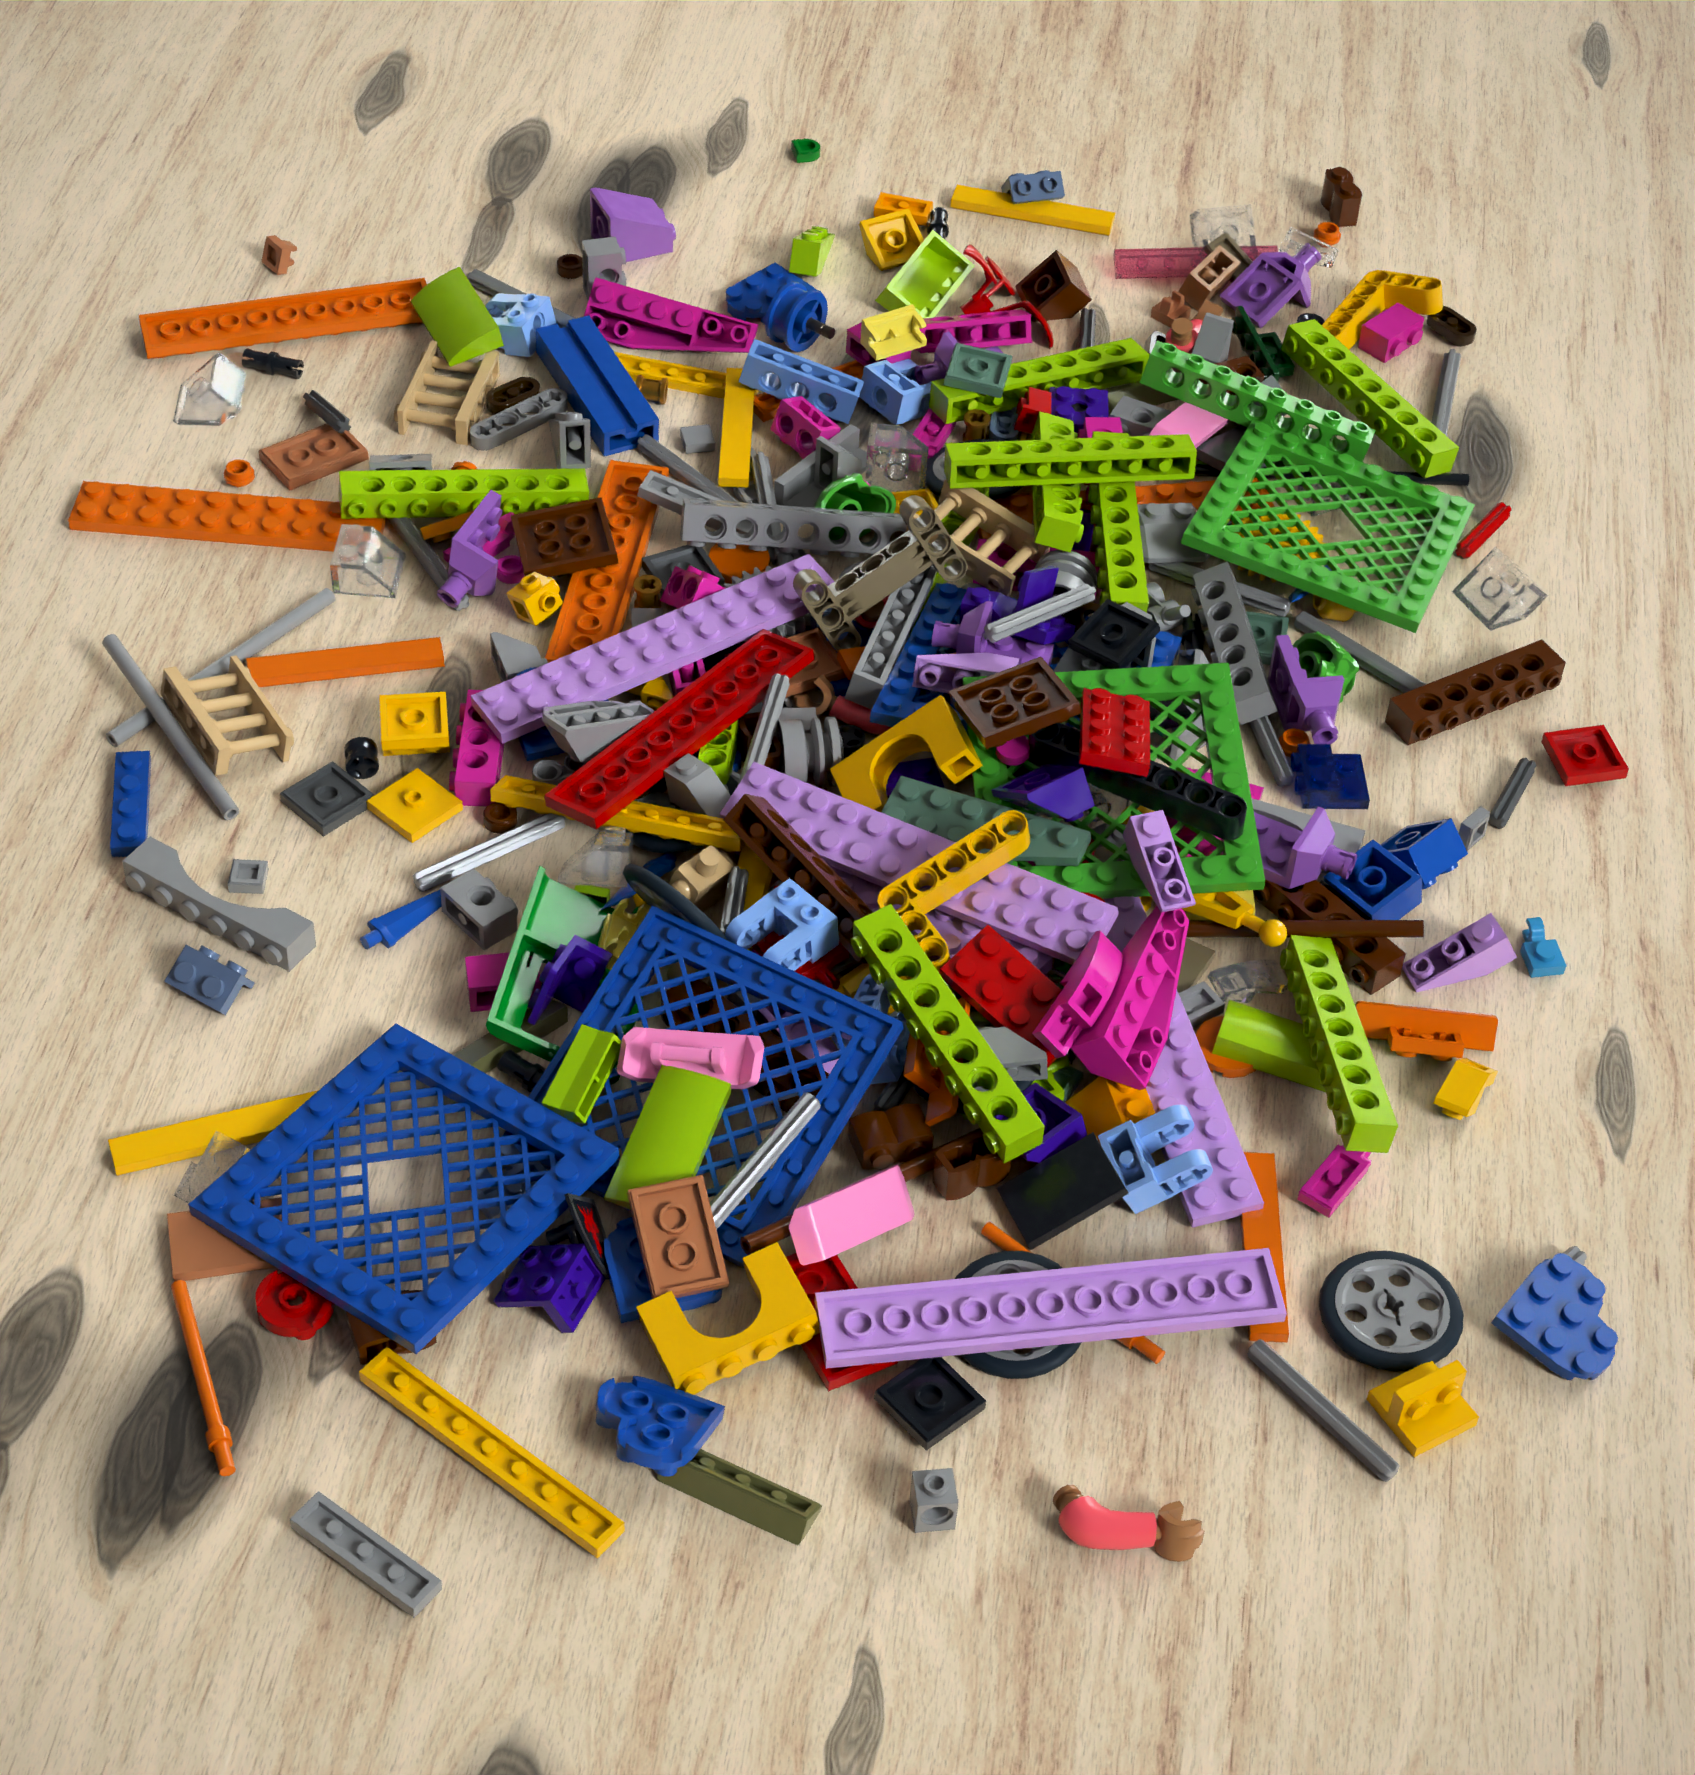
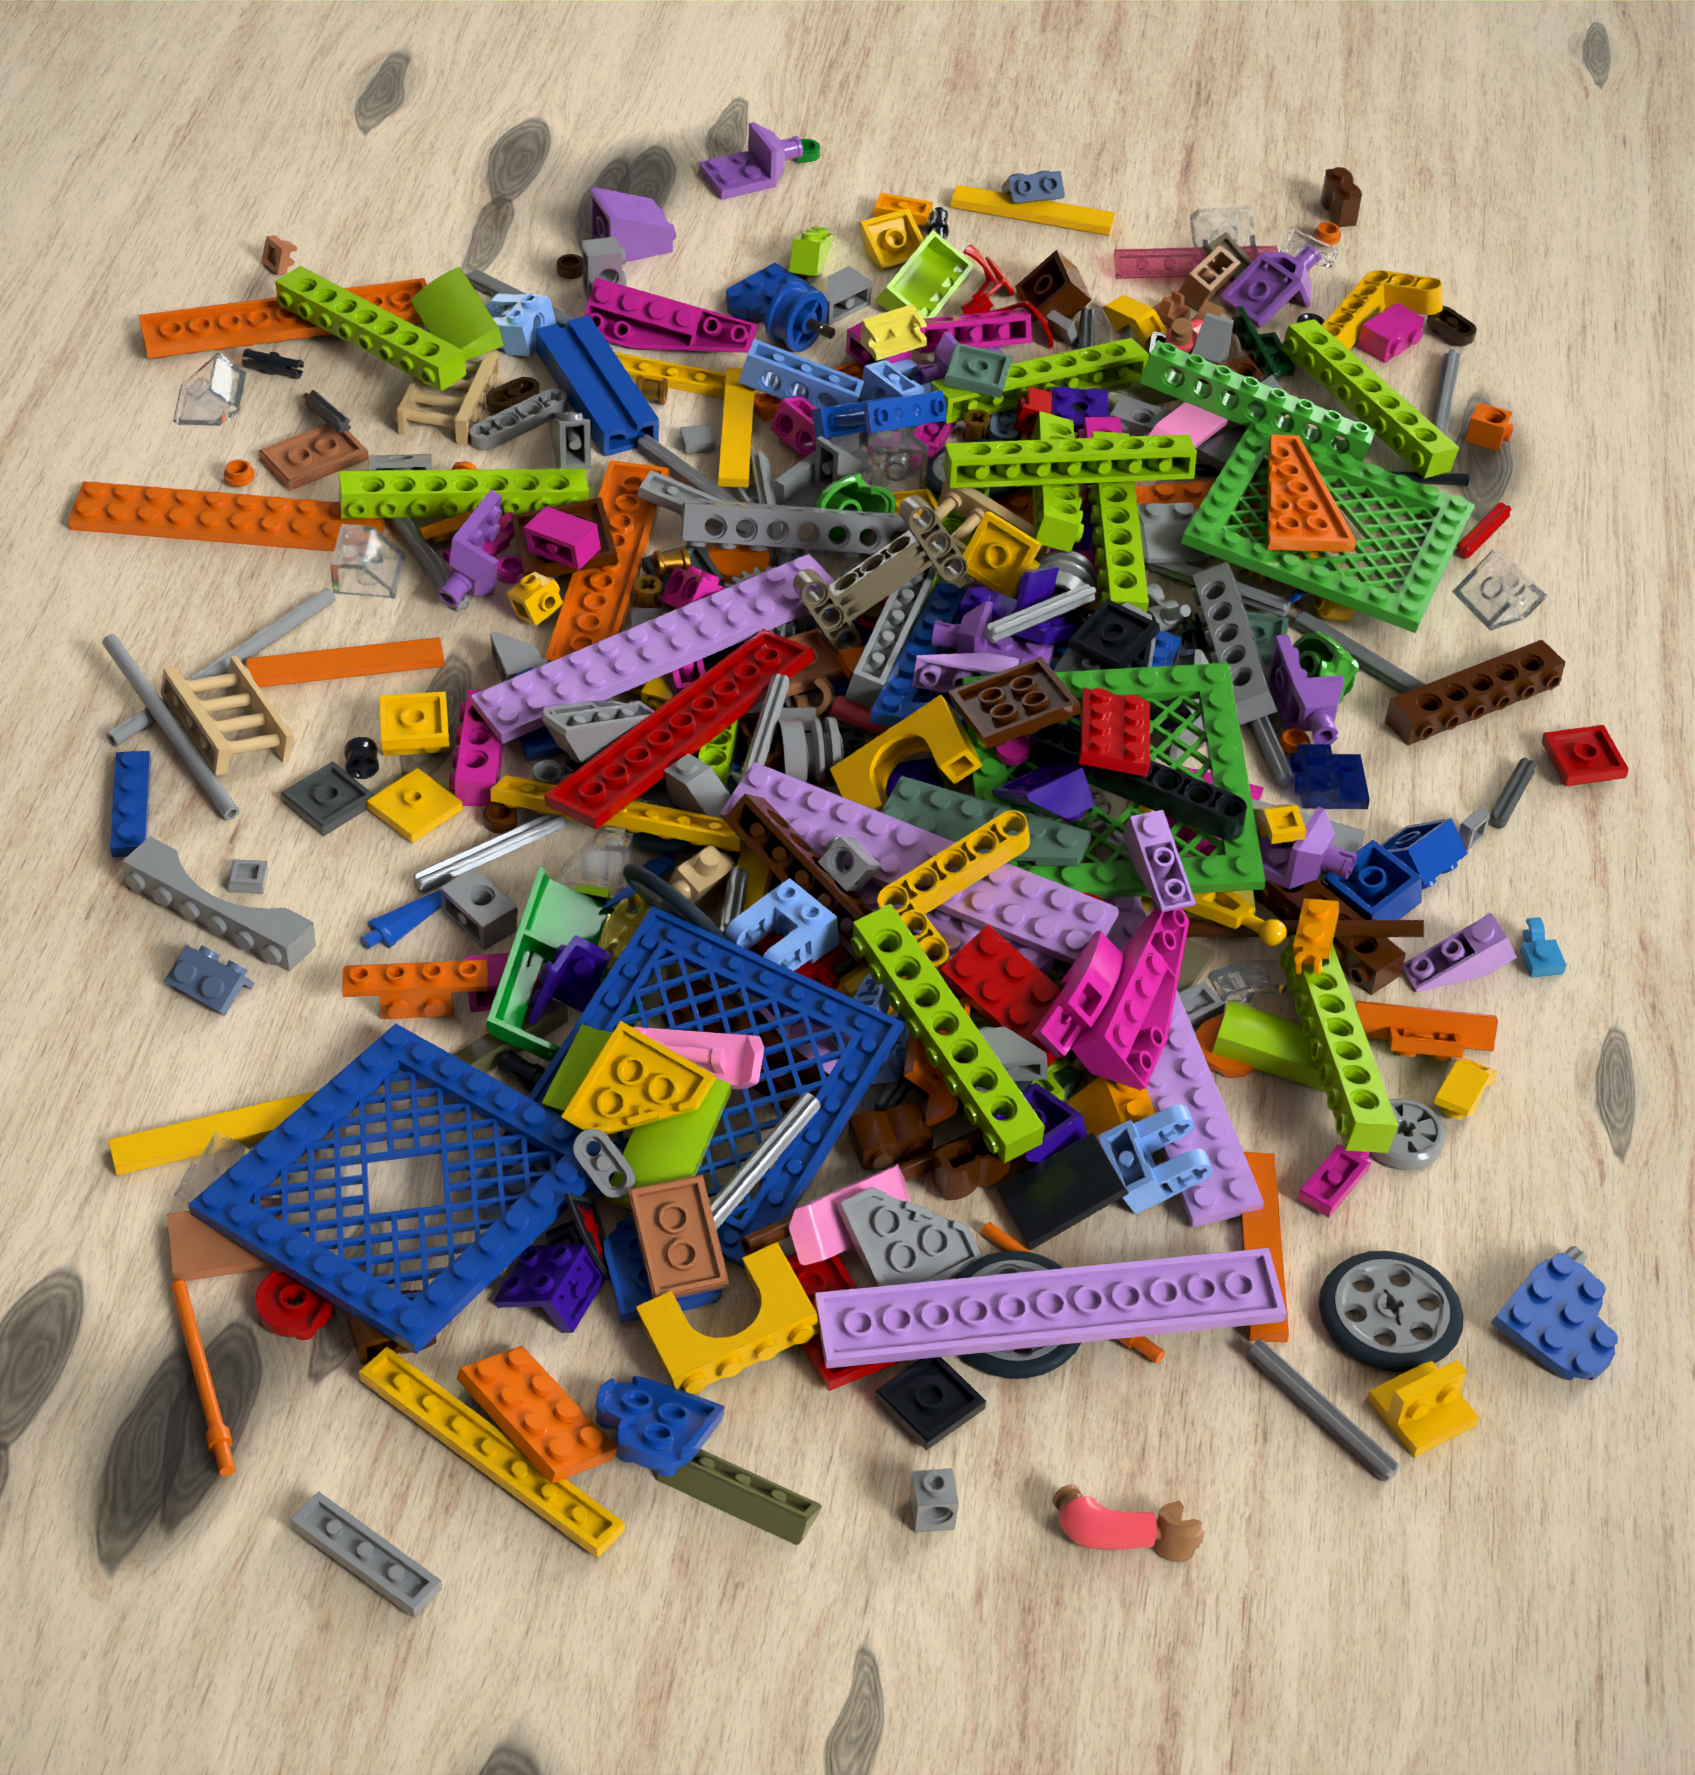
none -> lime brick [275,266,467,392]
none -> orange bracket [342,960,488,1019]
none -> orange plate [457,1346,617,1484]
none -> dark pink brick [524,506,601,570]
none -> yellow plate [561,1021,717,1135]
none -> light grey plate [573,1129,636,1198]
none -> pearl gold bush [653,546,691,579]
none -> medium lavender plate [699,122,803,200]
none -> blue fence [812,390,947,438]
none -> light grey brick [818,836,881,892]
none -> light grey slope [825,266,872,326]
none -> light grey plate [835,1187,983,1287]
none -> yellow bracket [963,511,1042,598]
none -> light grey tile [1046,310,1079,346]
none -> yellow slope [1102,294,1168,348]
none -> yellow slope [1253,804,1306,844]
none -> orange wing [1267,434,1357,553]
none -> light orange plate [1293,899,1339,976]
none -> light grey wheel [1371,1099,1445,1170]
none -> orange brick [1465,402,1514,451]

